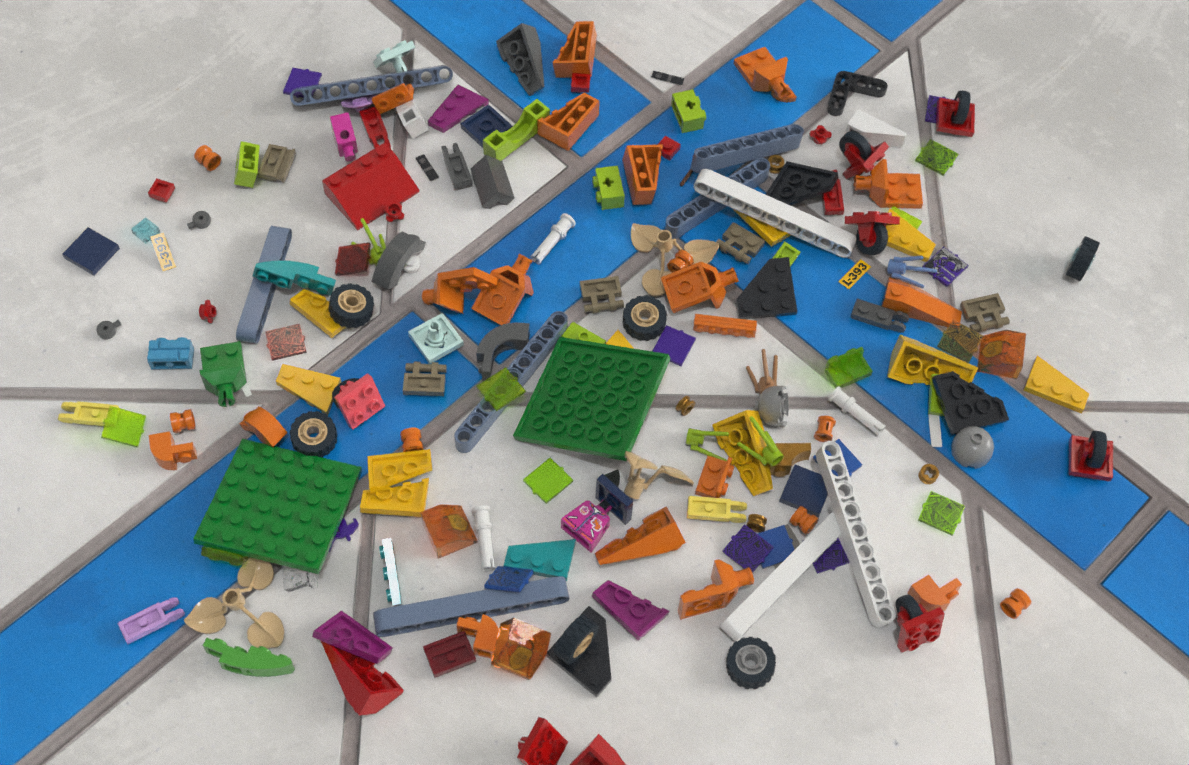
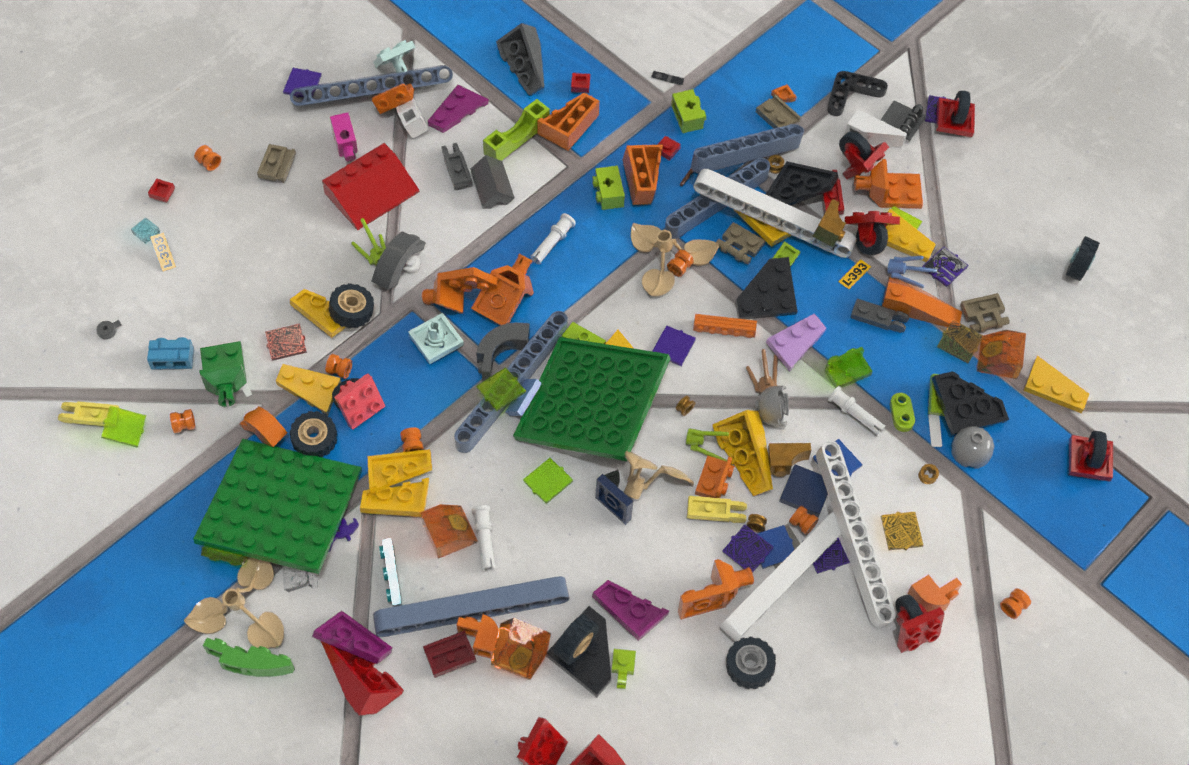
dark blue tile [62,227,120,276] -> none
lavender hinge [118,597,184,644] -> none
orange brick [149,431,197,470] -> none
dark grey piece [187,211,211,229] -> none
red plate [199,300,216,323] -> none
lime brick [234,141,260,188] -> none
sand blue beam [236,226,292,344] -> none
teal slope [252,260,336,296] -> none
clear red piece [335,242,371,276] -> none
lavender dish [341,94,376,112] -> none
red hinge [359,107,391,149] -> none
red plate [383,202,405,222] -> none
dark tan plate [403,361,447,396] -> none
black sticker [415,154,439,181] -> none
dark blue tile [460,104,513,148] -> none
blue piece [484,566,533,592] -> none
teal wing [504,539,576,581] -> none
orange wedge [552,21,597,78] -> none
dark pink torso [561,500,612,553] -> none
dark tan plate [580,276,624,314] -> none
orange wedge [595,506,686,565] -> none
black wheel [623,295,667,341] -> none
orange plate [661,261,739,313] -> none
orange plate [734,47,790,98] -> none
lime plant [737,416,784,467] -> none
red plate [809,125,832,144] -> none
orange bush [814,415,836,442] -> none
yellow wedge [887,335,978,385] -> none
clear neon green piece [915,139,959,176] -> none
clear neon green piece [918,491,965,536] -> none
none -> orange wheel [325,353,353,379]
none -> medium blue plate [505,379,541,416]
none -> lime plate [612,649,636,689]
none -> dark tan plate [756,95,801,129]
none -> lavender wing [766,314,826,372]
none -> pearl gold arch [812,199,846,247]
none -> dark grey hinge [881,100,926,141]
none -> clear yellow piece [881,511,923,551]
none -> lime plate [890,393,915,432]

